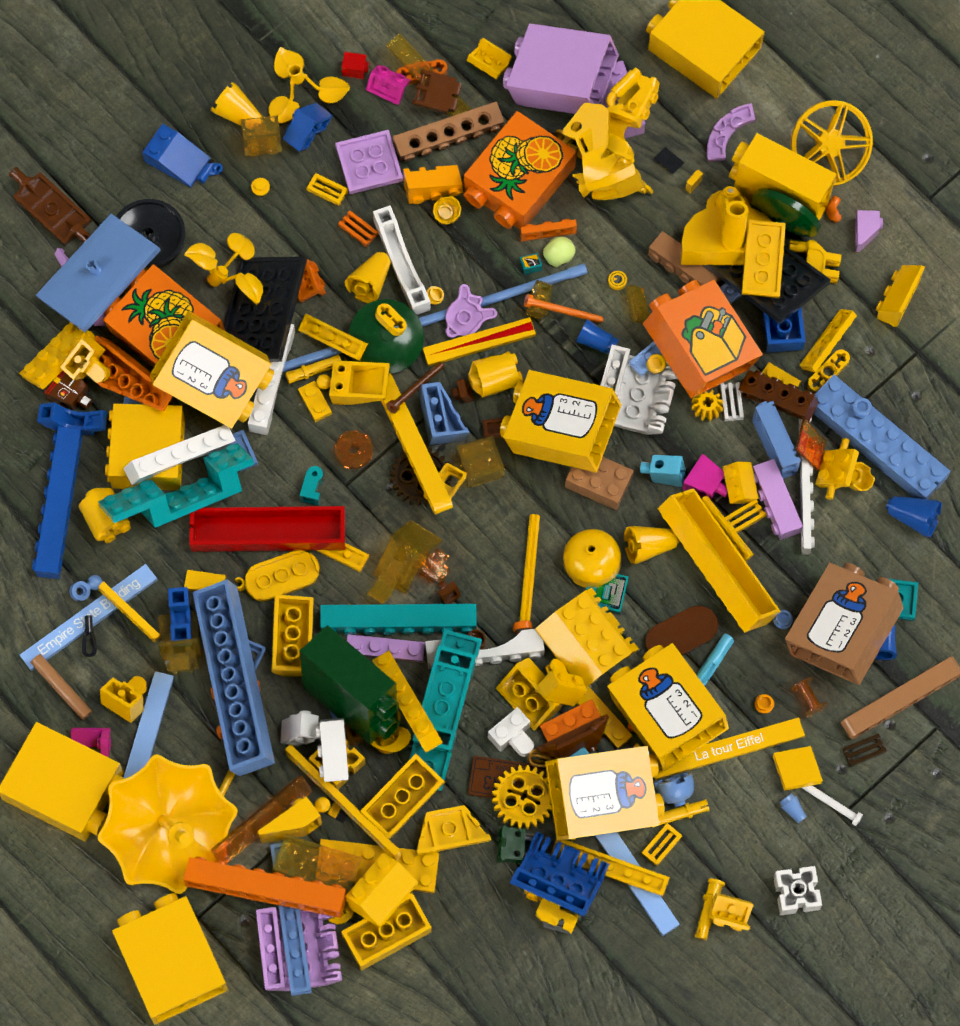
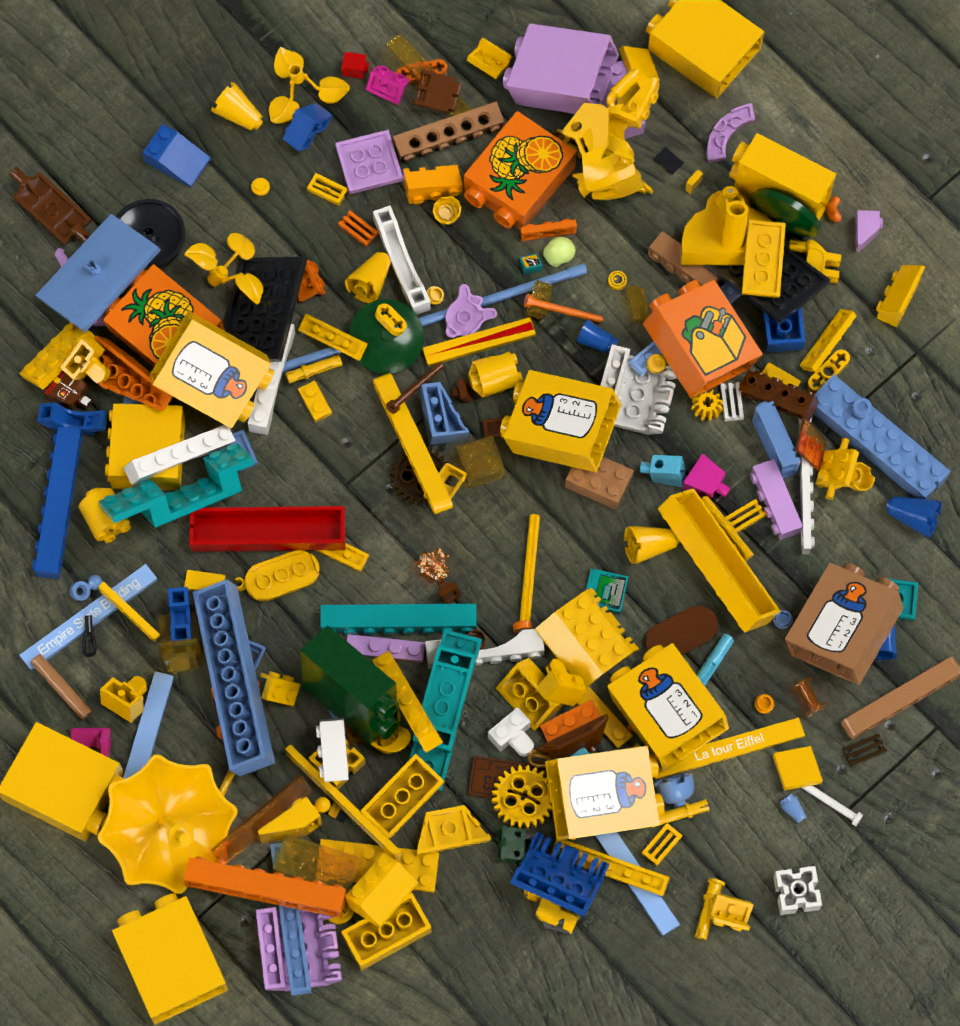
blue arm [197,163,223,183] -> none
clear yellow brick [241,115,282,156] -> none
yellow brick [271,594,314,677] -> none
white brick [281,711,321,746] -> none
teal leg [299,466,324,506] -> none
yellow slope [316,361,390,405] -> none
clear orange plate [335,430,373,469] -> none
clear yellow piece [368,520,442,604] -> none
yellow cylinder [563,529,621,588] -> none
yellow brick [722,462,759,504] -> none
yellow wheel [790,100,873,186] -> none
none -> yellow bracket [260,671,301,706]
none -> yellow tile [619,46,660,82]

